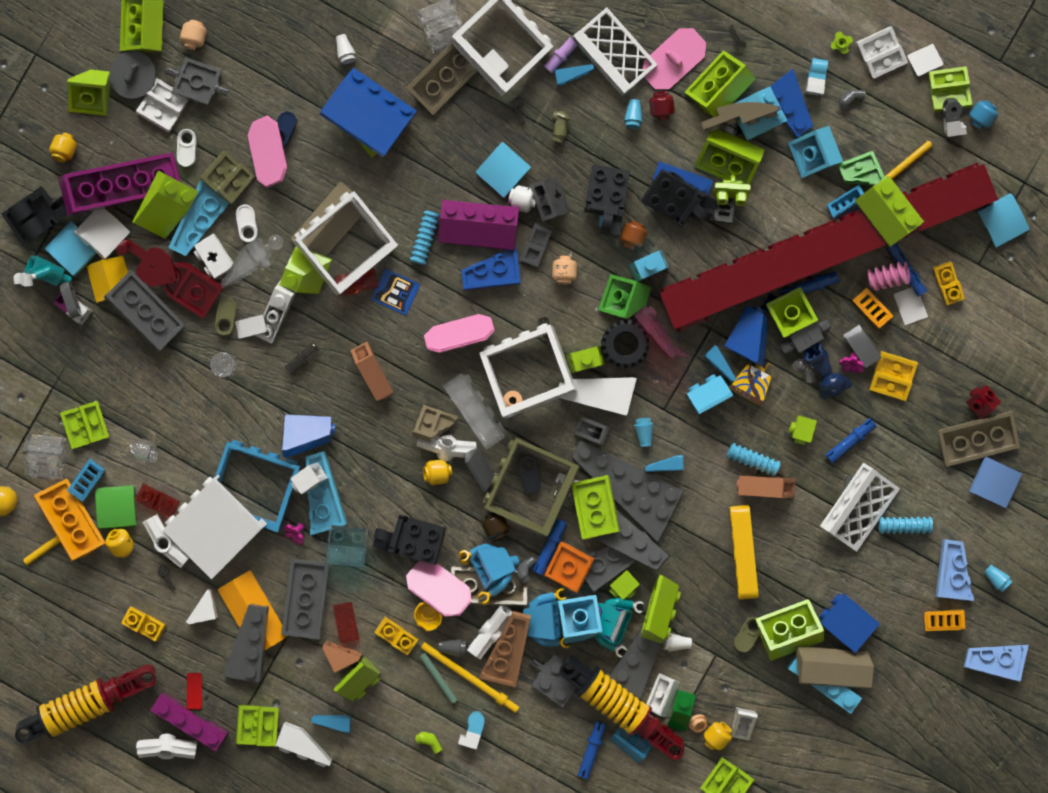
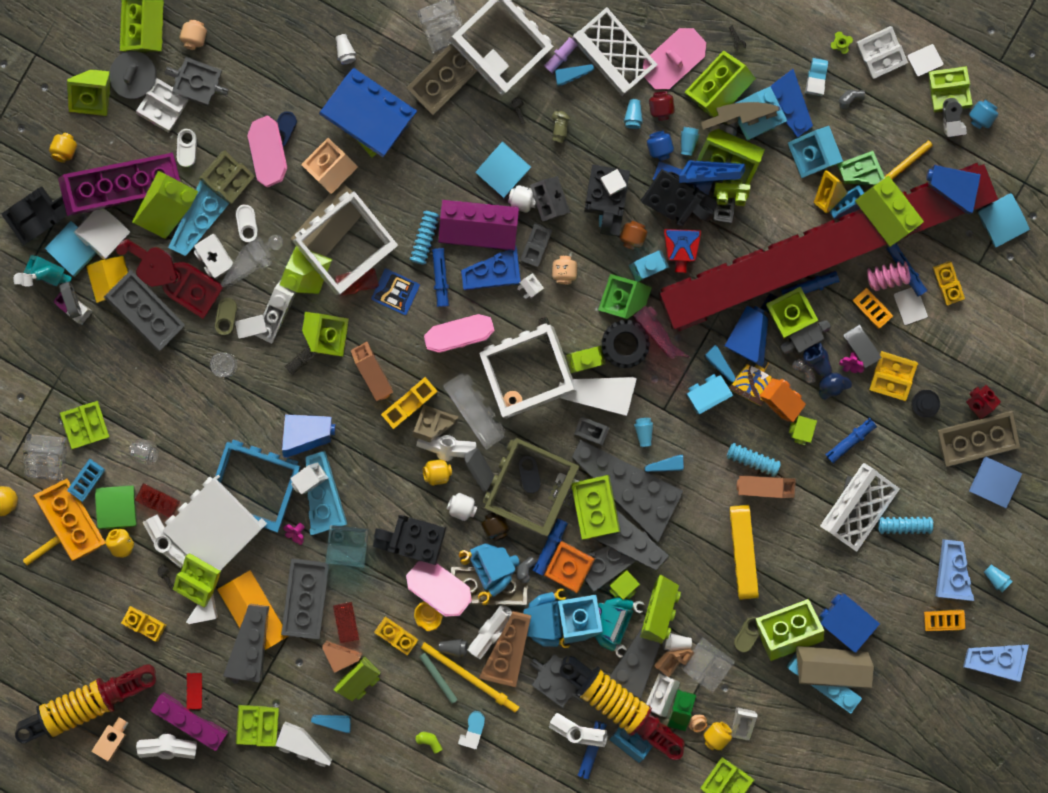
none -> light nougat torso [92,717,128,762]
none -> lime slope [173,553,221,608]
none -> light nougat slope [301,138,358,194]
none -> lime slope [302,312,349,356]
none -> yellow arch [381,377,438,429]
none -> blue pin [432,248,449,307]
none -> white head [447,493,477,521]
none -> white tile [517,273,544,298]
none -> white piece [549,713,608,747]
none -> white tile [600,169,627,196]
none -> blue head [647,131,674,161]
none -> medium nougat slope [654,649,695,677]
none -> torso [664,229,701,273]
none -> blue wing [679,160,745,183]
none -> clear slope [680,637,735,693]
none -> medium azure cone [681,127,700,156]
none -> orange brick [759,378,806,422]
none -> yellow slope [813,170,848,213]
none -> black plate [911,390,940,418]
none -> blue slope [926,165,981,214]

